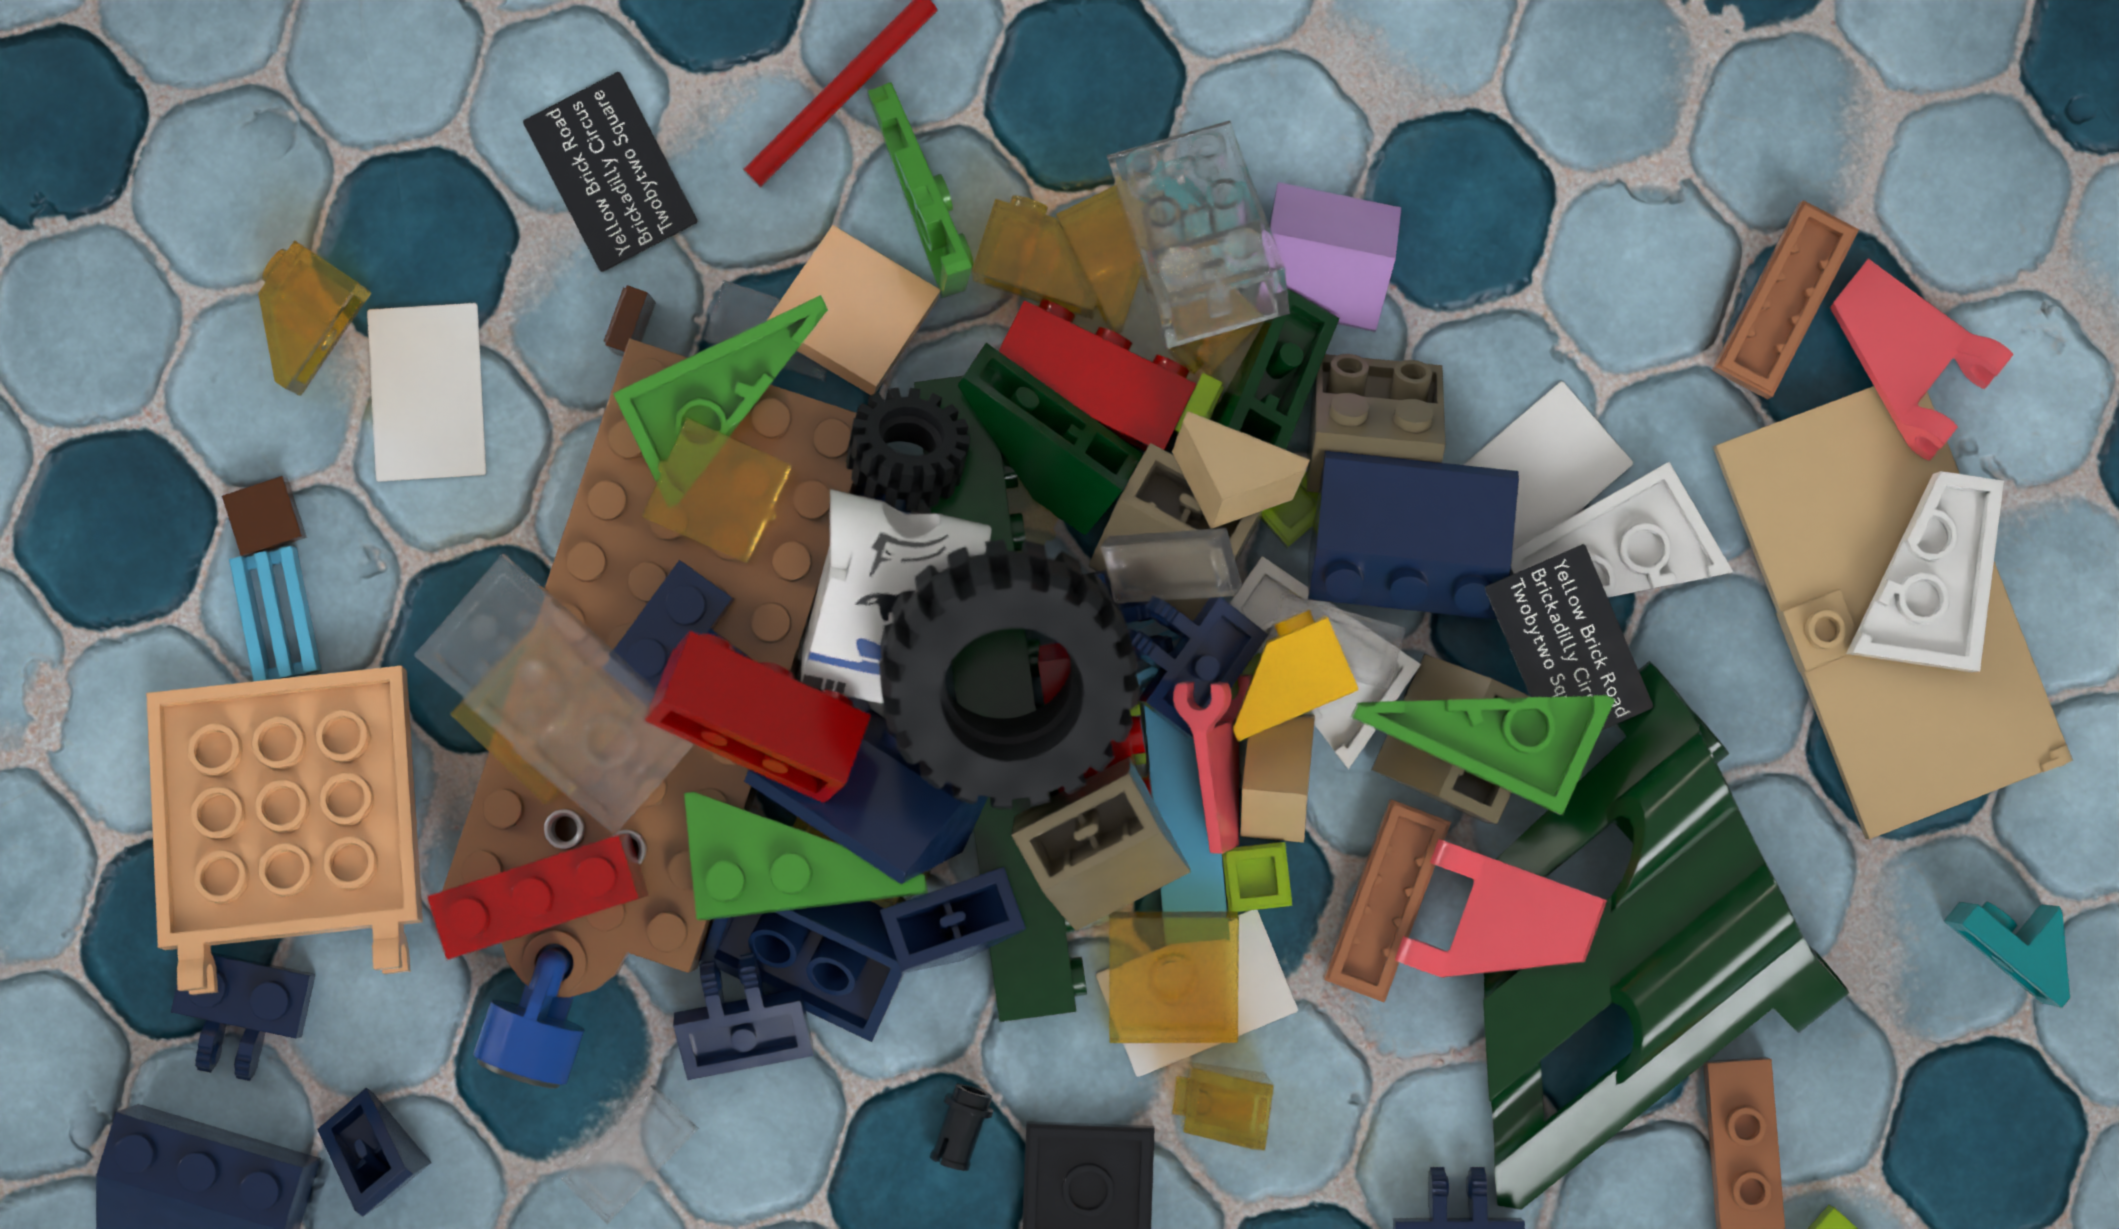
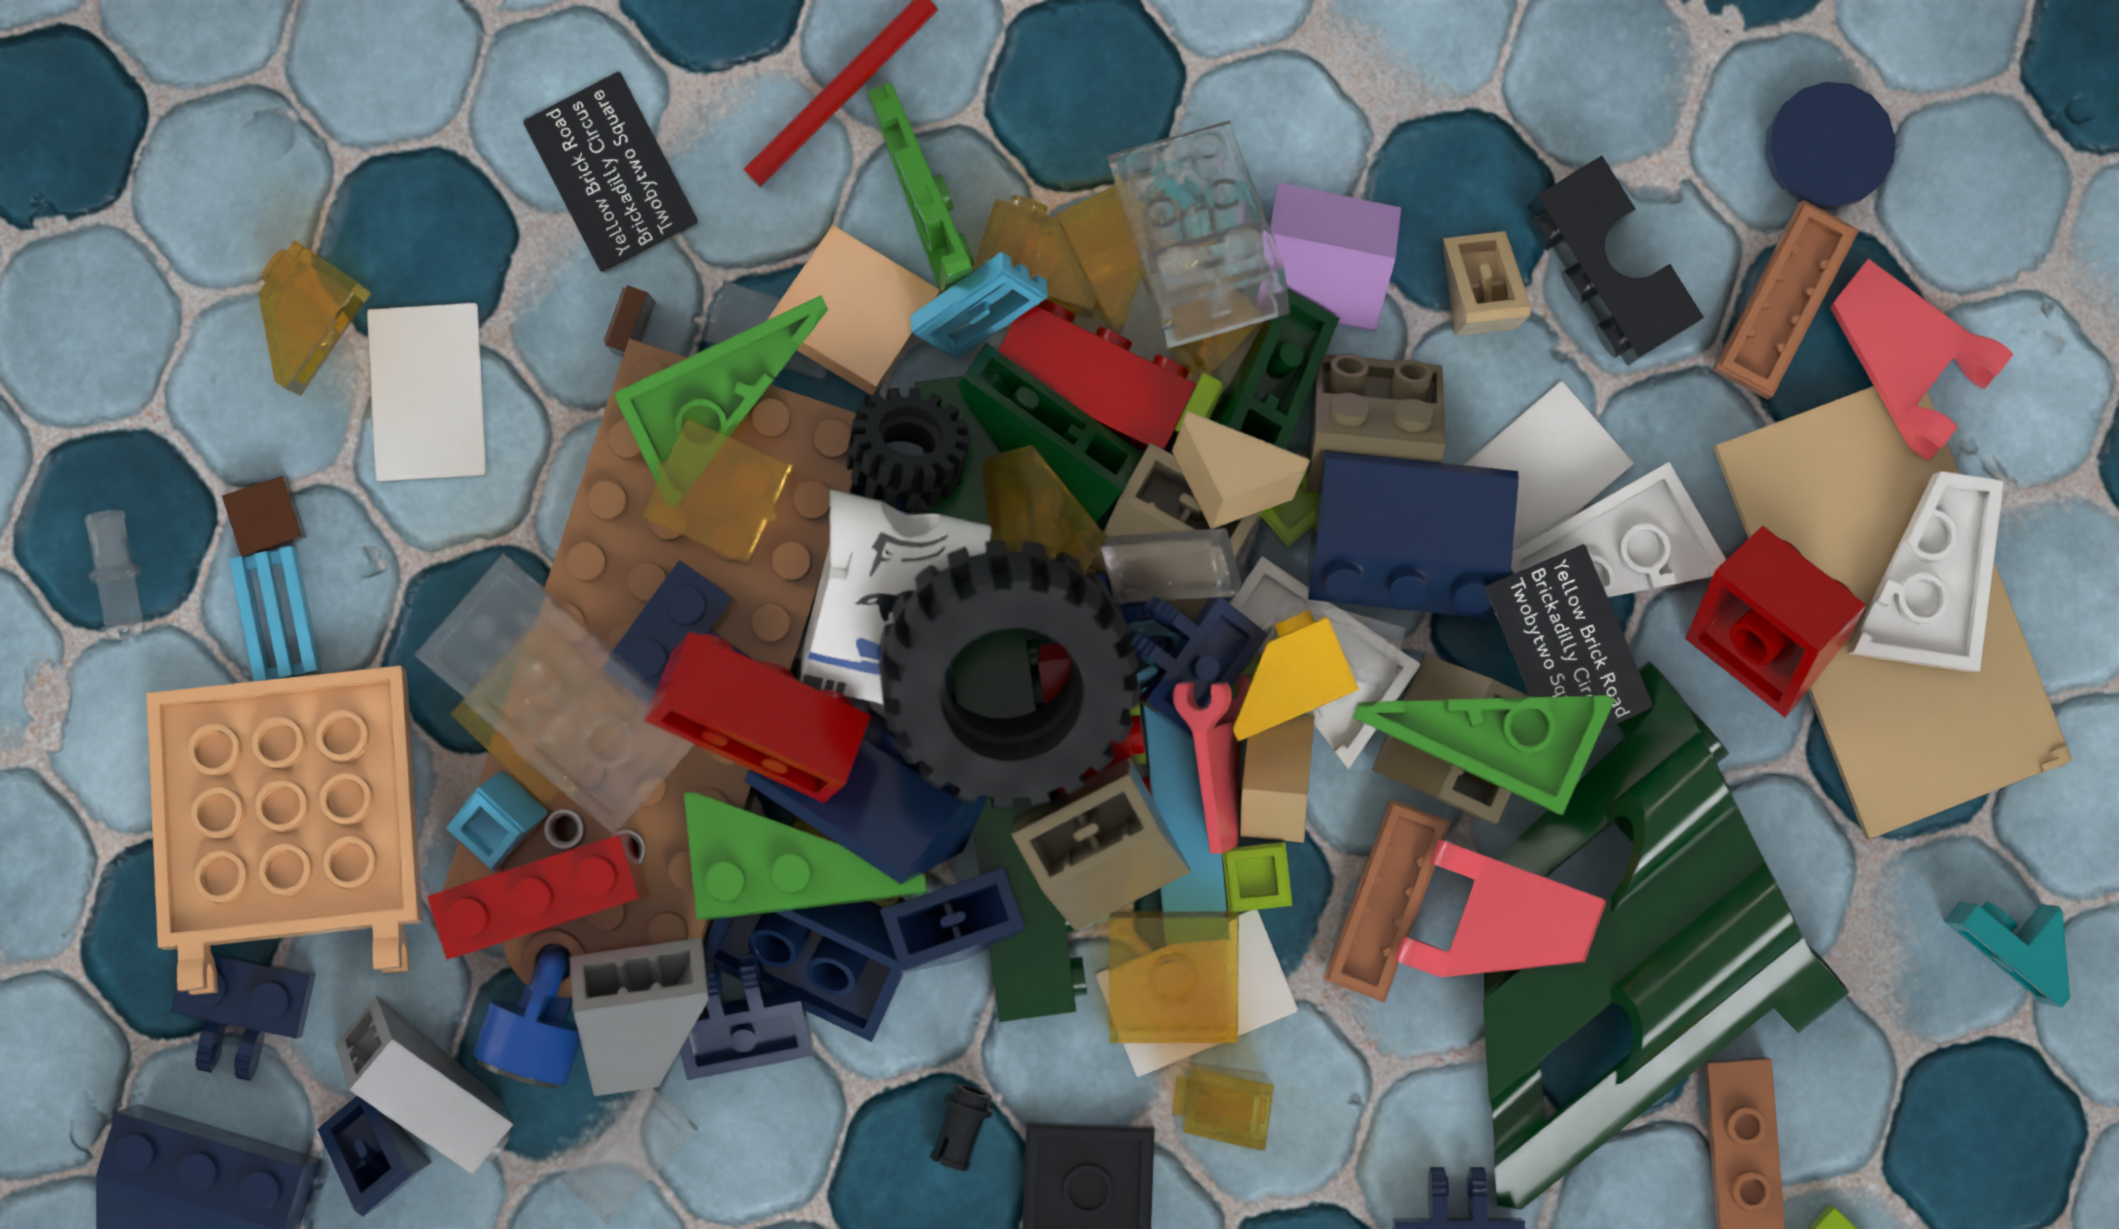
none -> clear axle [83,510,145,640]
none -> light grey slope [335,996,514,1174]
none -> medium azure slope [446,771,548,872]
none -> light grey slope [569,938,709,1096]
none -> medium azure tile [910,251,1048,360]
none -> clear yellow slope [982,445,1107,574]
none -> tan slope [1443,231,1531,336]
none -> black arch [1527,155,1704,366]
none -> red slope [1685,525,1866,717]
none -> dark blue tile [1765,82,1896,210]

